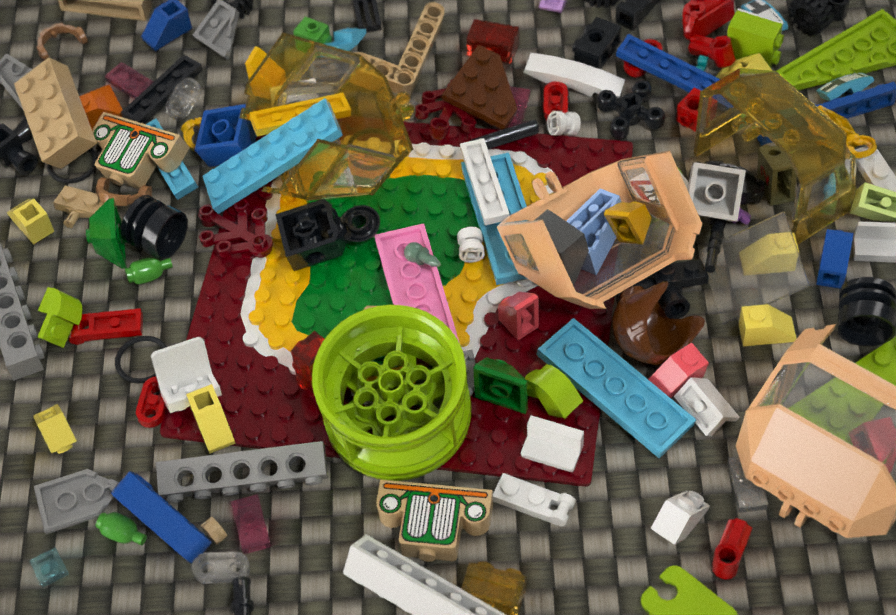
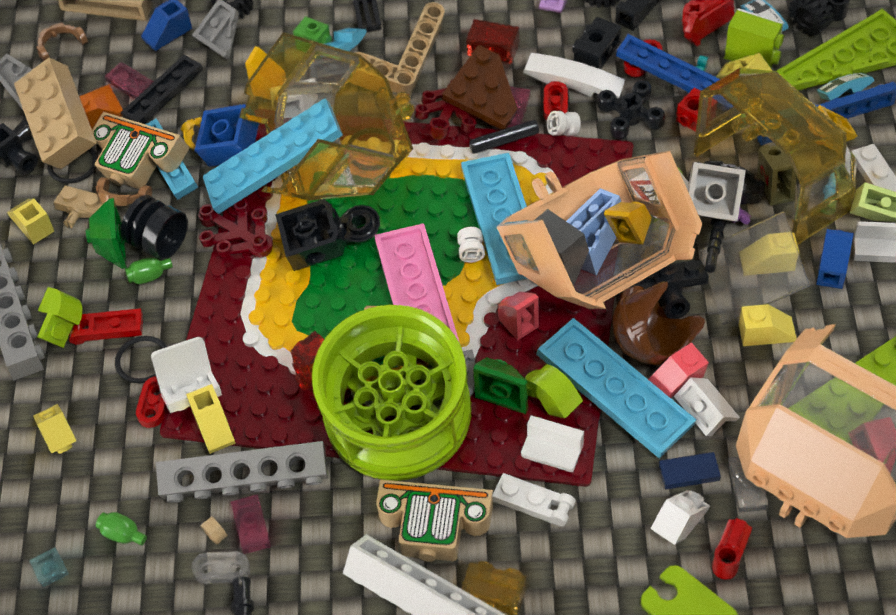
light grey tile [34,469,119,535] -> none
blue beam [111,471,212,564] -> none
clear plate [165,78,201,120] -> none
yellow plate [250,93,351,136] -> none
sand green bar [404,242,441,267] -> none
white plate [460,138,510,225] -> none
red piece [688,34,736,68] -> none
yellow piece [838,133,877,158] -> none
black wheel [838,277,896,346] -> none
none -> dark blue tile [659,452,721,490]

